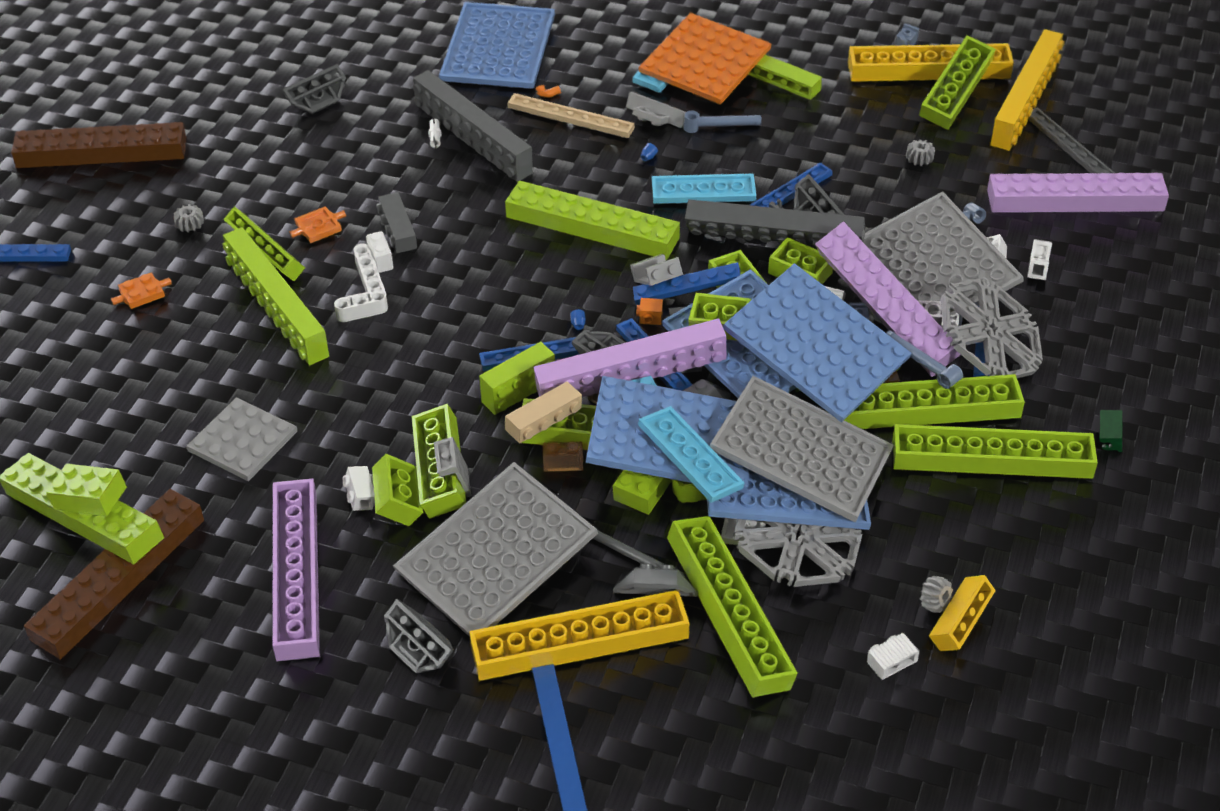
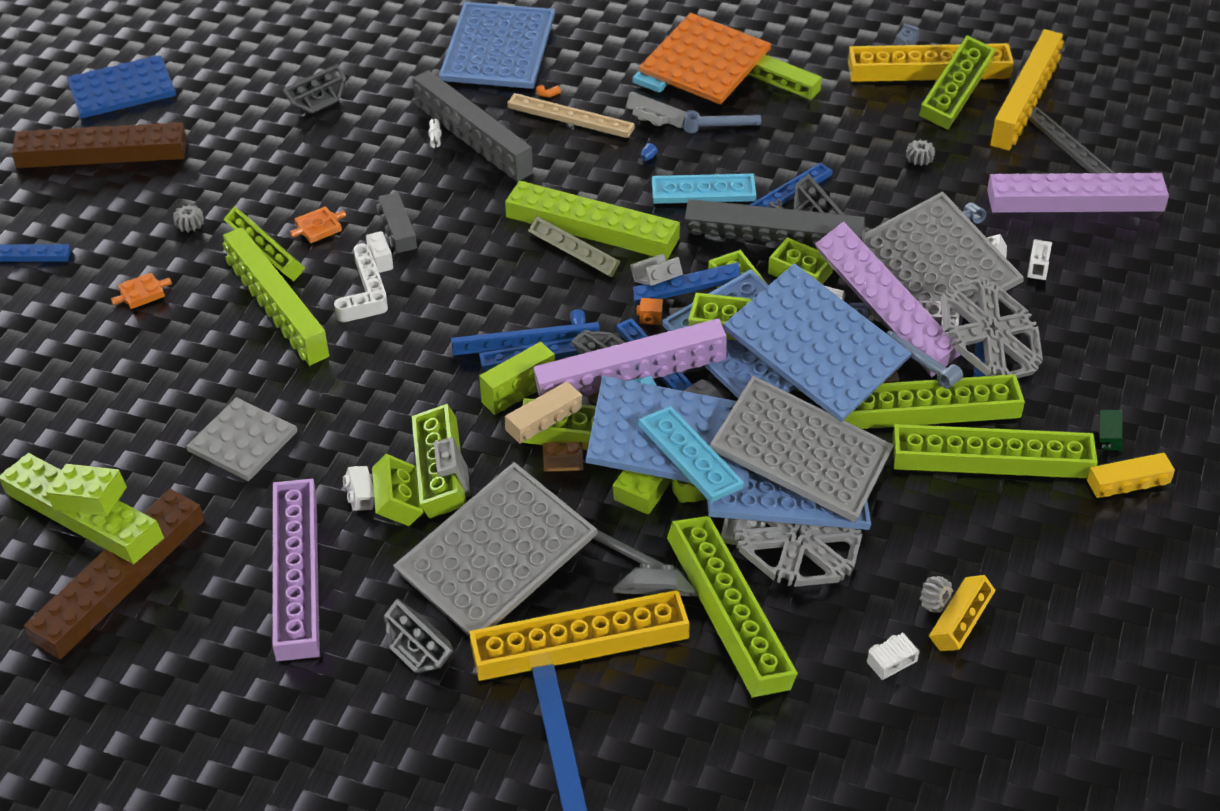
none -> blue plate [67,55,176,119]
none -> blue tile [451,322,600,356]
none -> olive plate [529,216,620,277]
none -> yellow brick [1087,453,1175,498]

